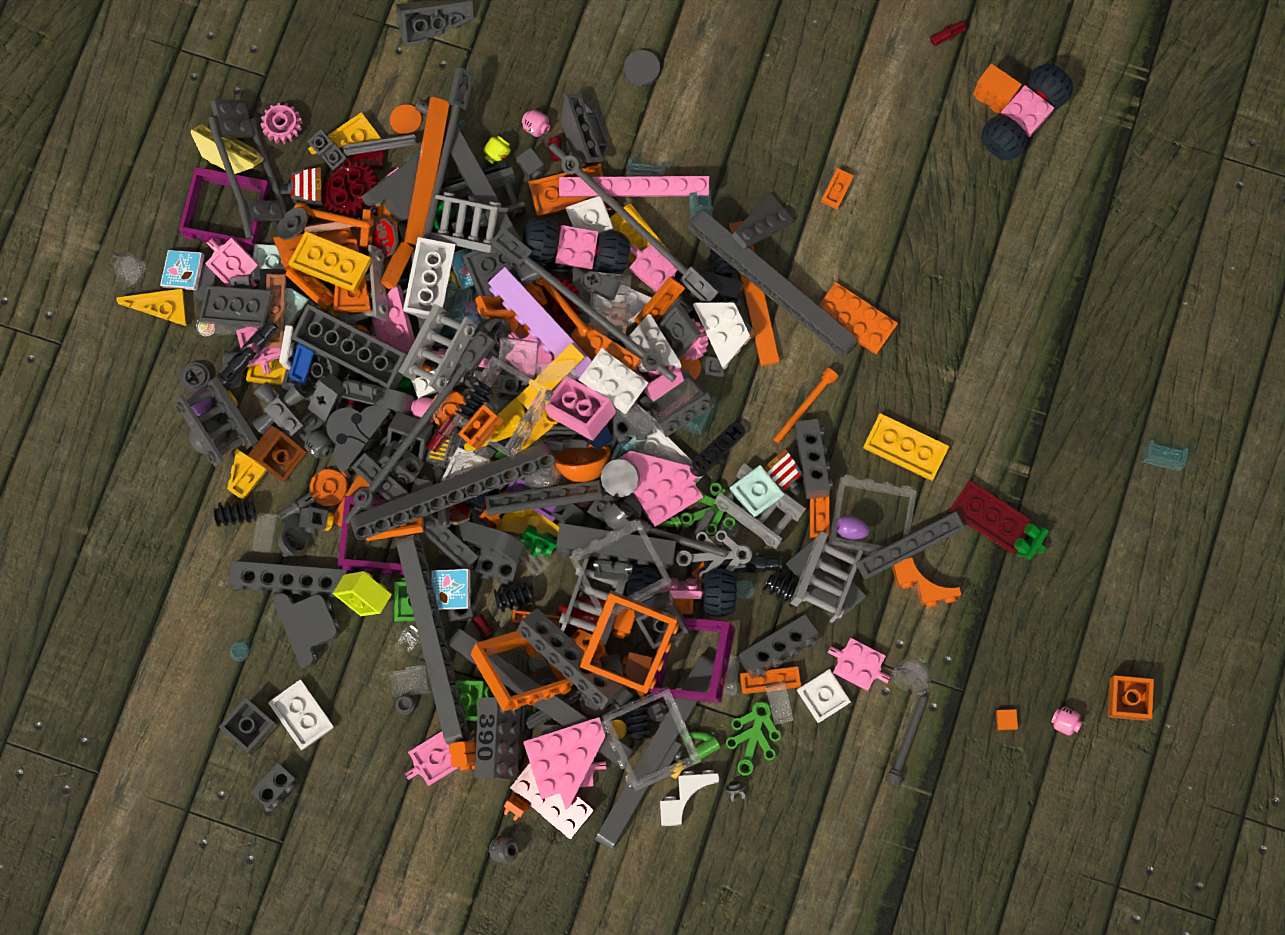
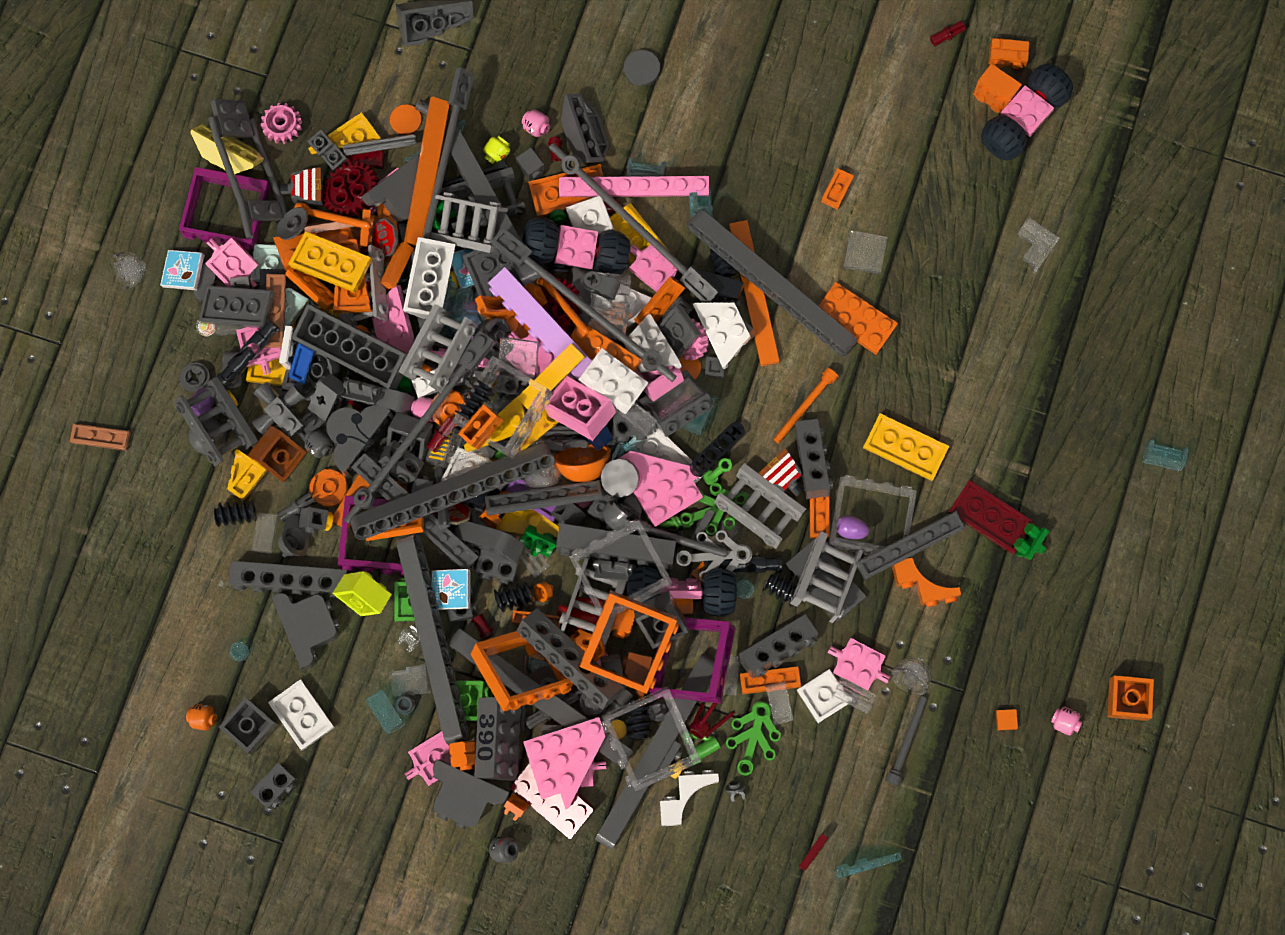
yellow wing [117,289,187,326] -> none
clear tile [536,360,577,383] -> none
light aqua tile [730,465,785,518] -> none
dark grey wing [732,193,794,250] -> none
none -> nougat tile [69,423,131,451]
none -> orange head [186,704,218,731]
none -> clear light blue panel [366,690,405,735]
none -> dark grey brick [432,758,509,829]
none -> orange tile [534,581,554,602]
none -> green plate [549,209,568,226]
none -> dark red plant [690,703,734,739]
none -> bright green plant [704,458,732,485]
none -> dark red tile [798,834,828,871]
none -> clear tile [833,677,876,713]
none -> clear light blue wing [833,852,902,880]
none -> clear tile [844,230,887,274]
none -> orange brick [988,38,1029,70]
none -> clear panel [1017,217,1060,274]

